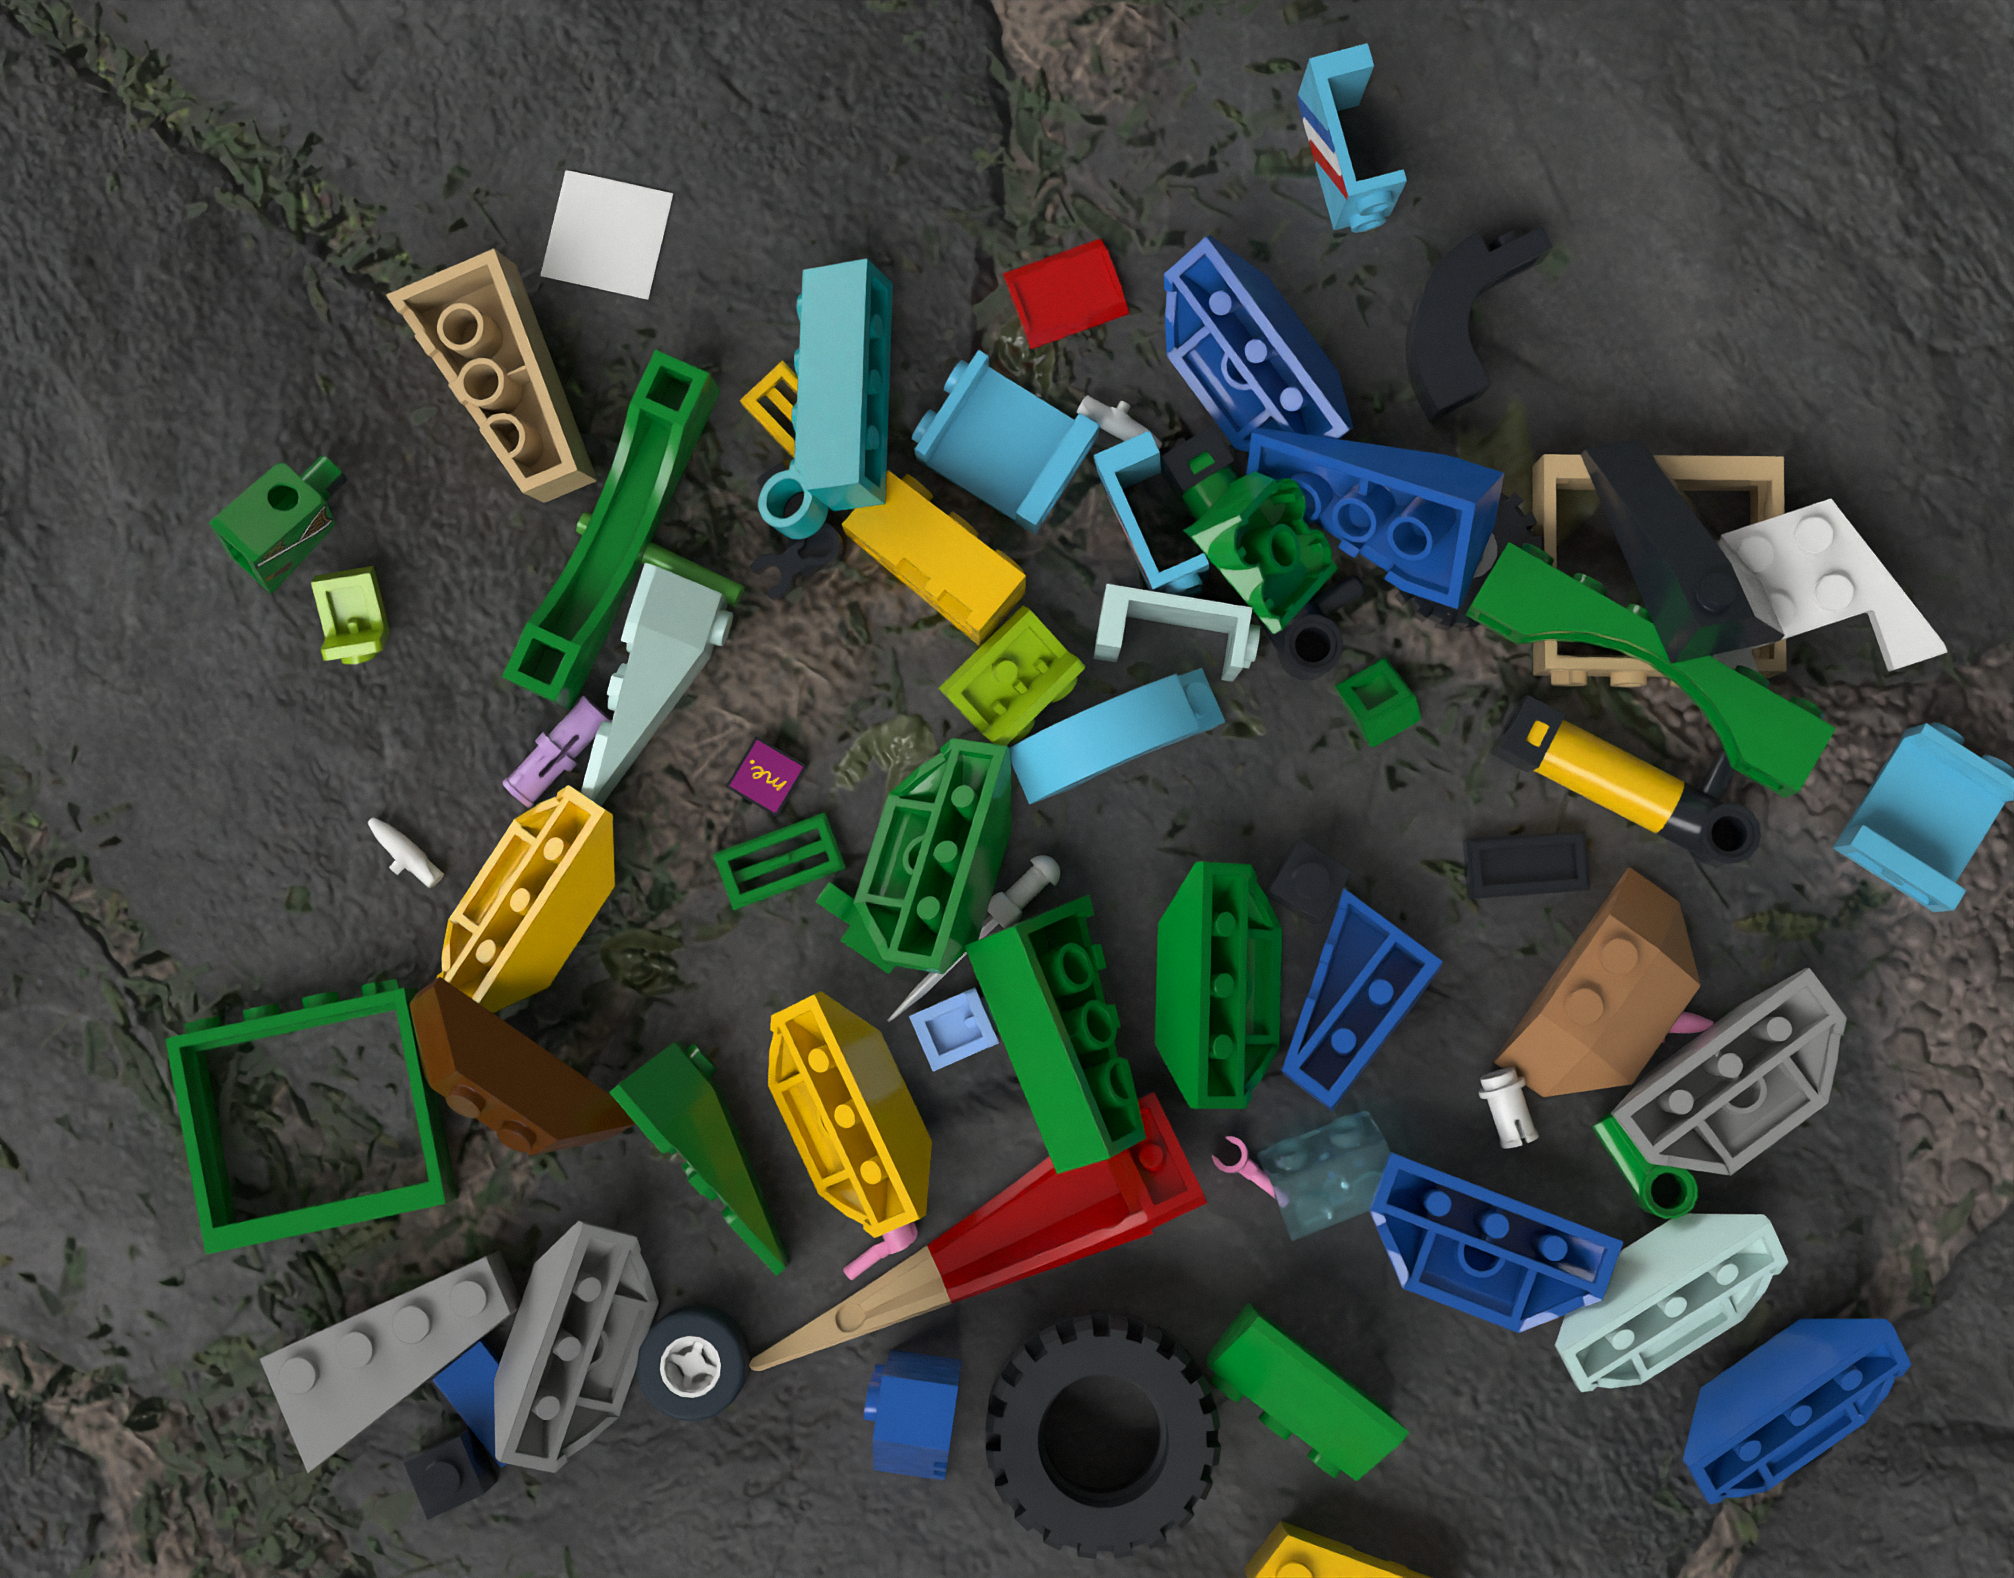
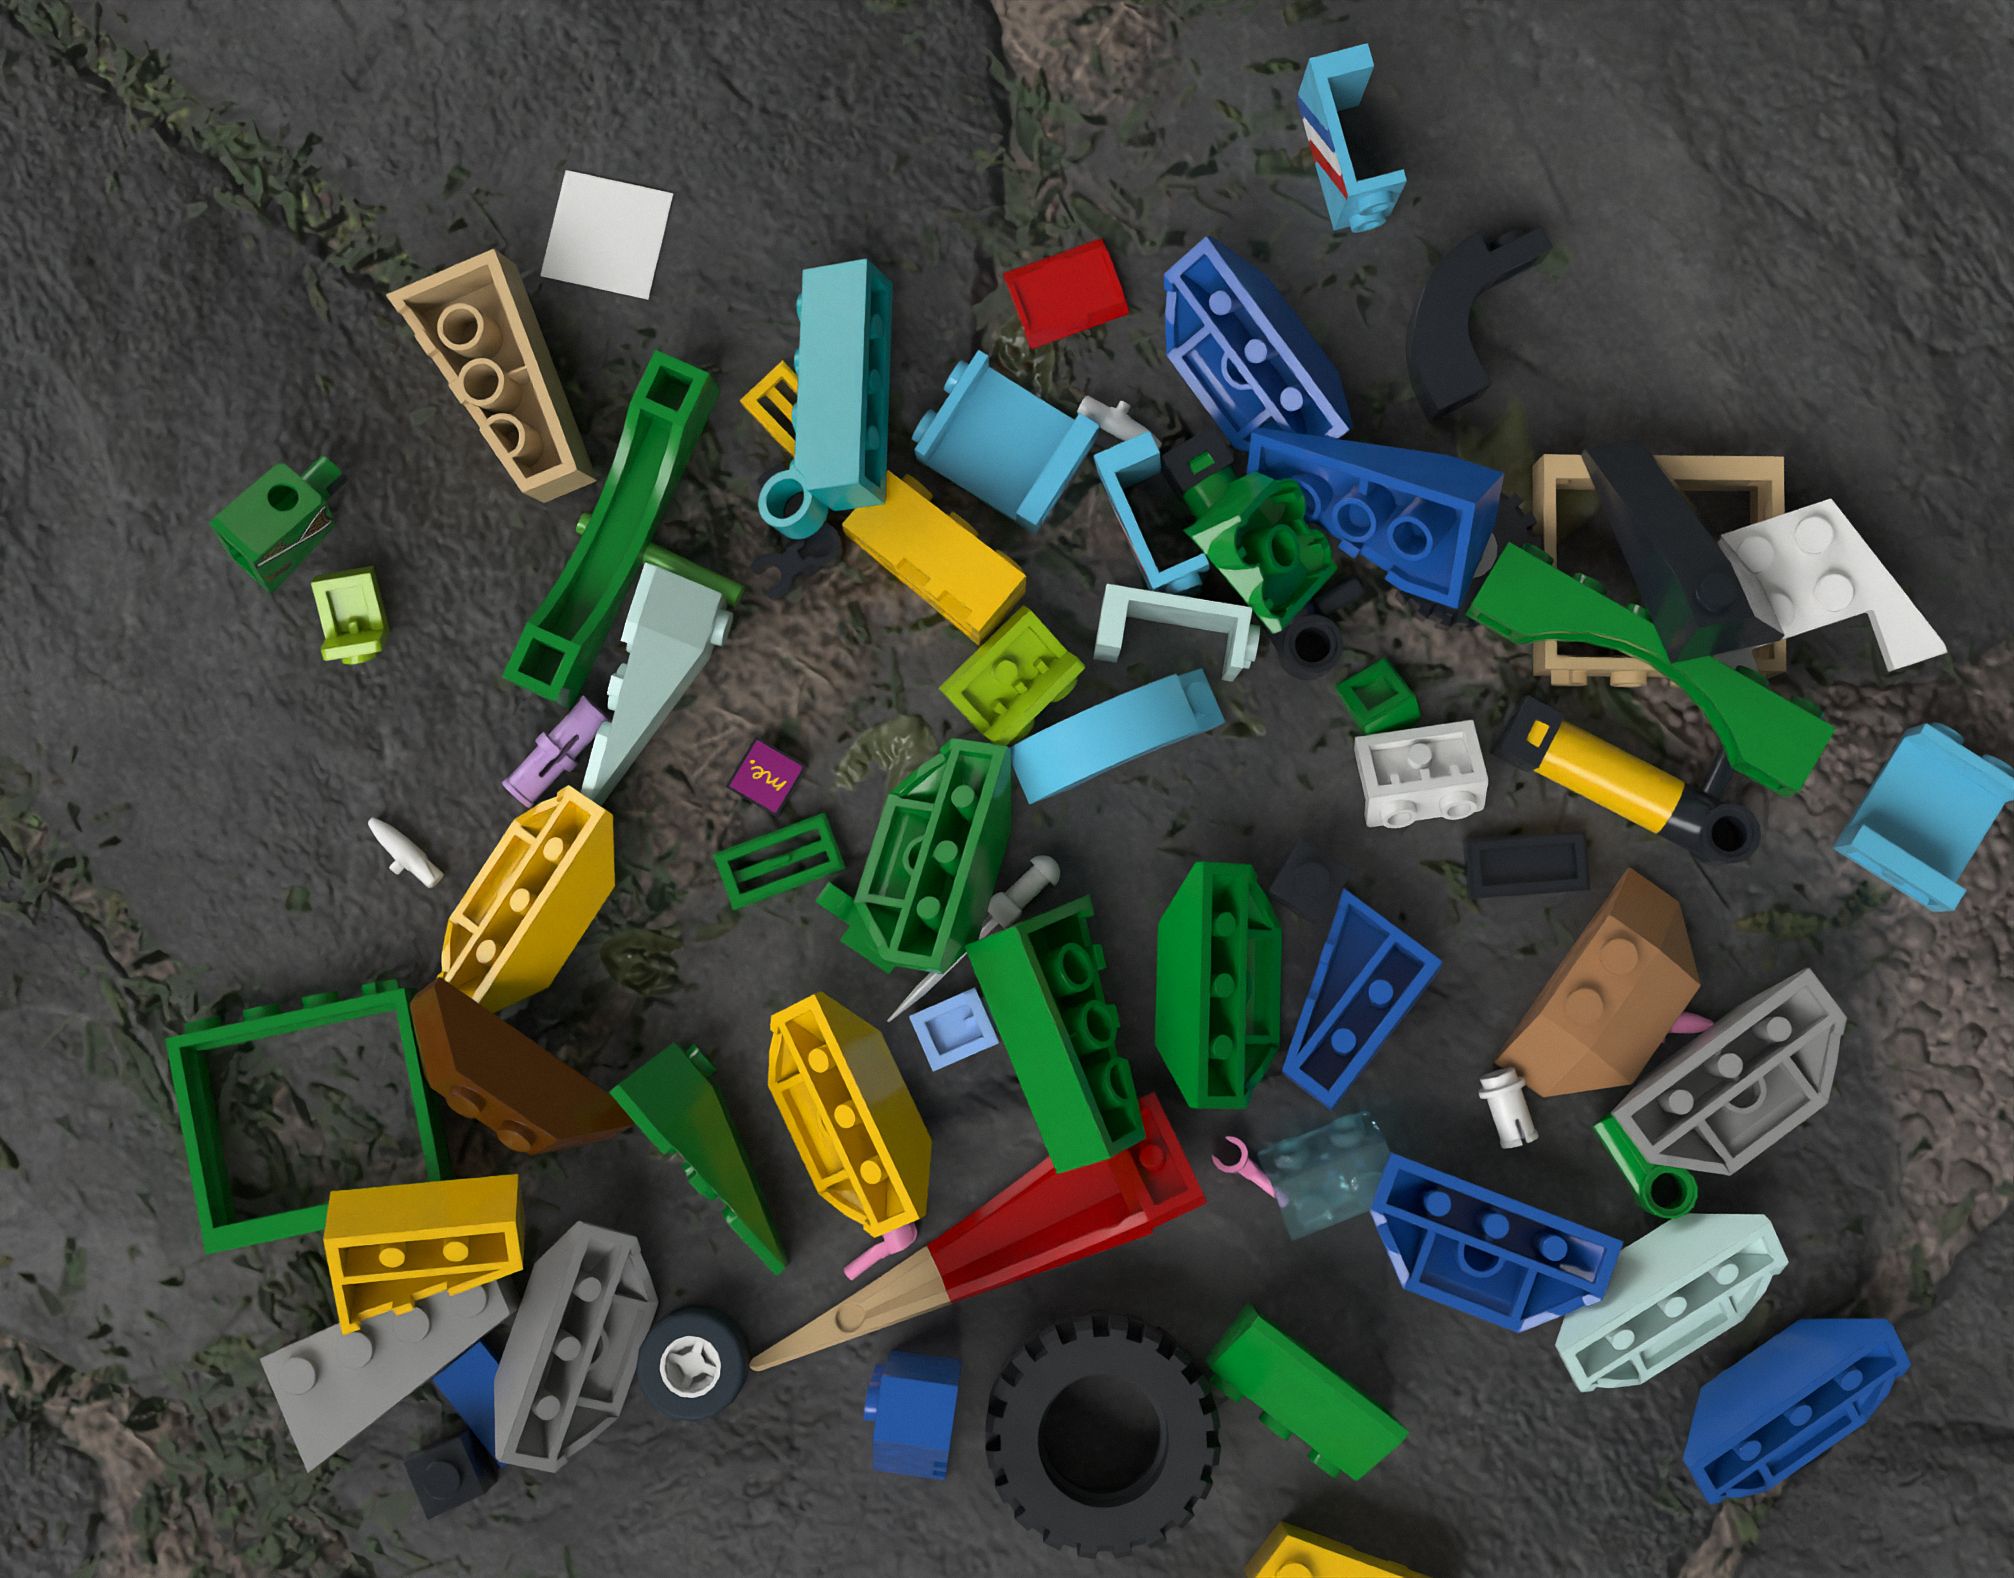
none -> yellow wedge [323,1174,526,1336]
none -> white bracket [1354,720,1489,828]

